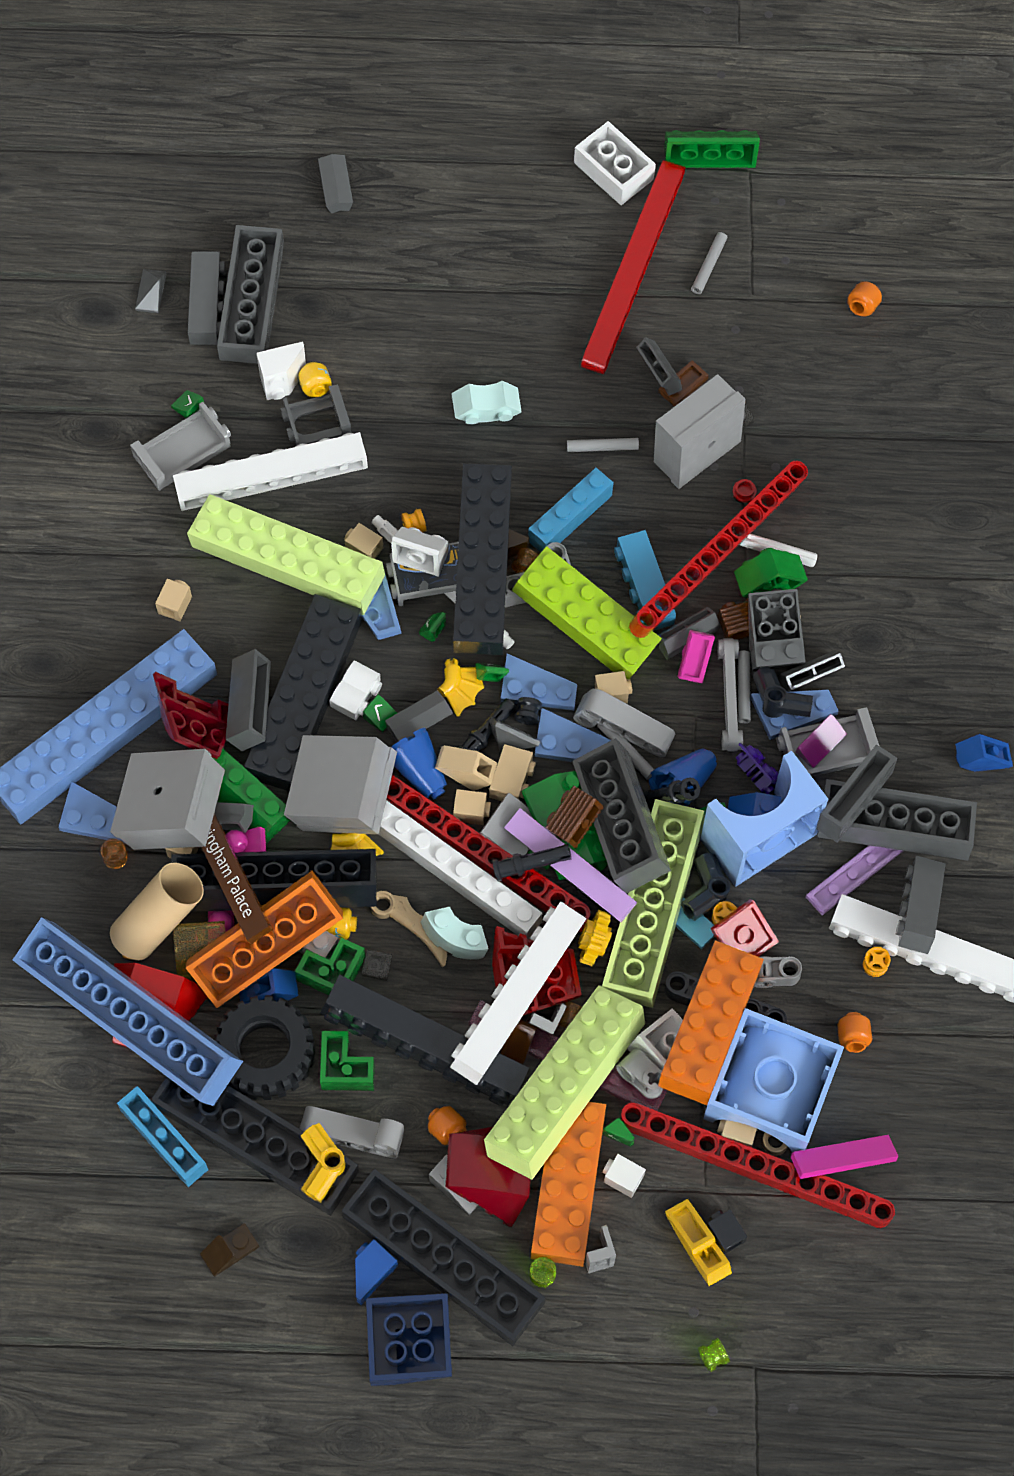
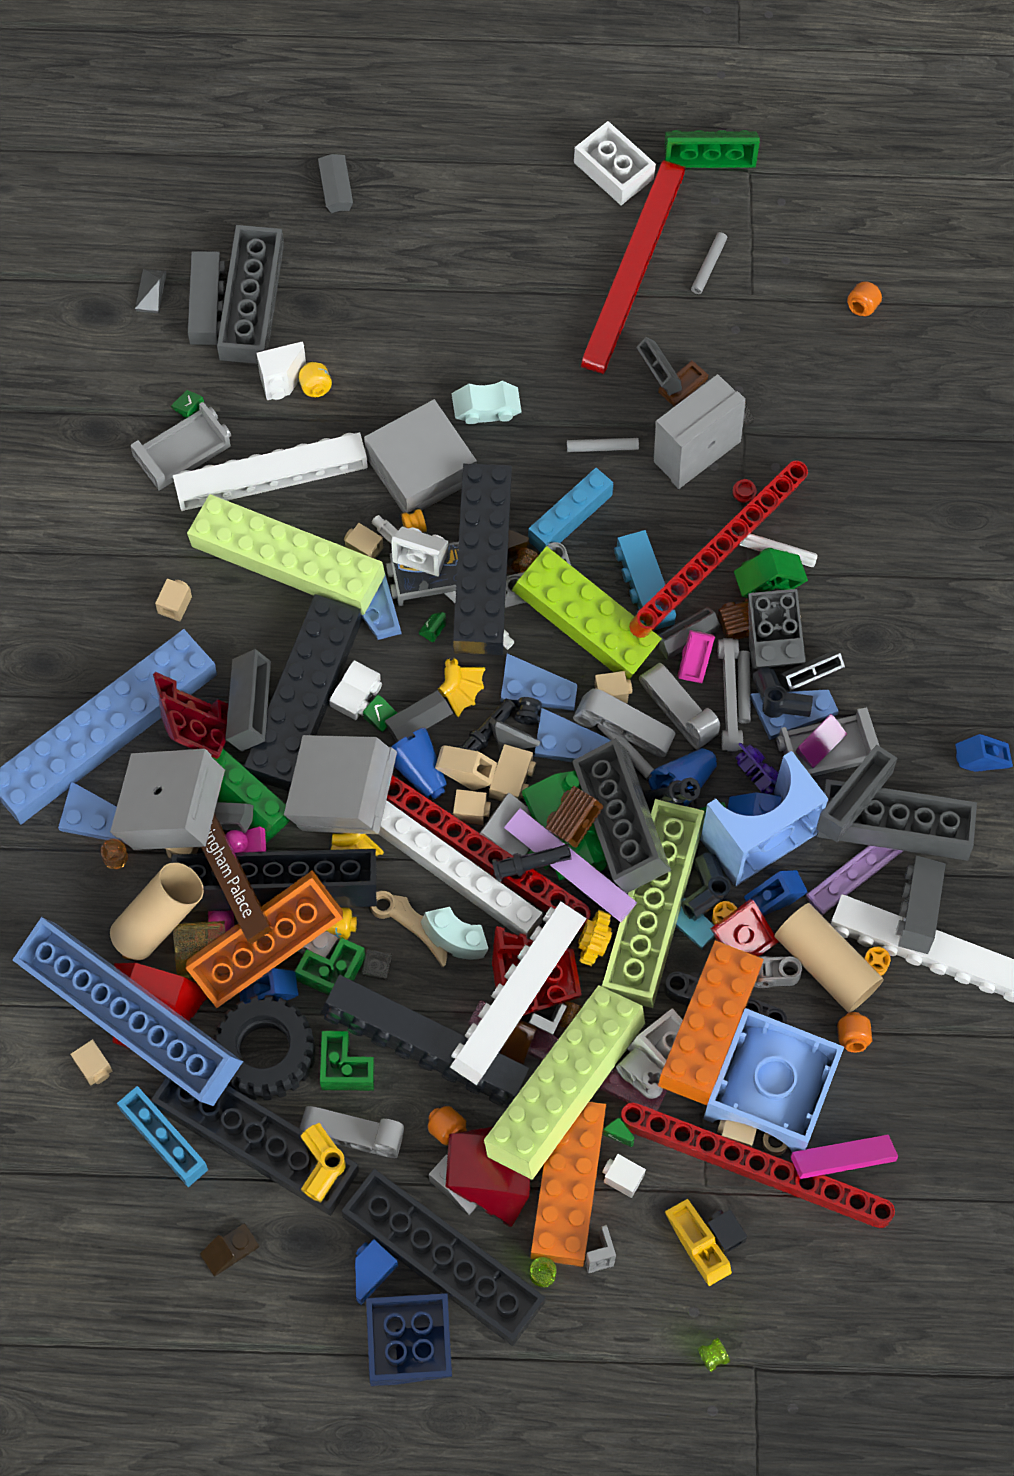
dark grey panel [280,384,351,446] -> none
green slope [476,663,509,682] -> none
none -> tan brick [71,1039,112,1086]
none -> light grey container [364,399,477,514]
none -> light grey beam [639,663,720,750]
none -> blue slope [744,870,808,916]
none -> tan piece [775,903,884,1013]

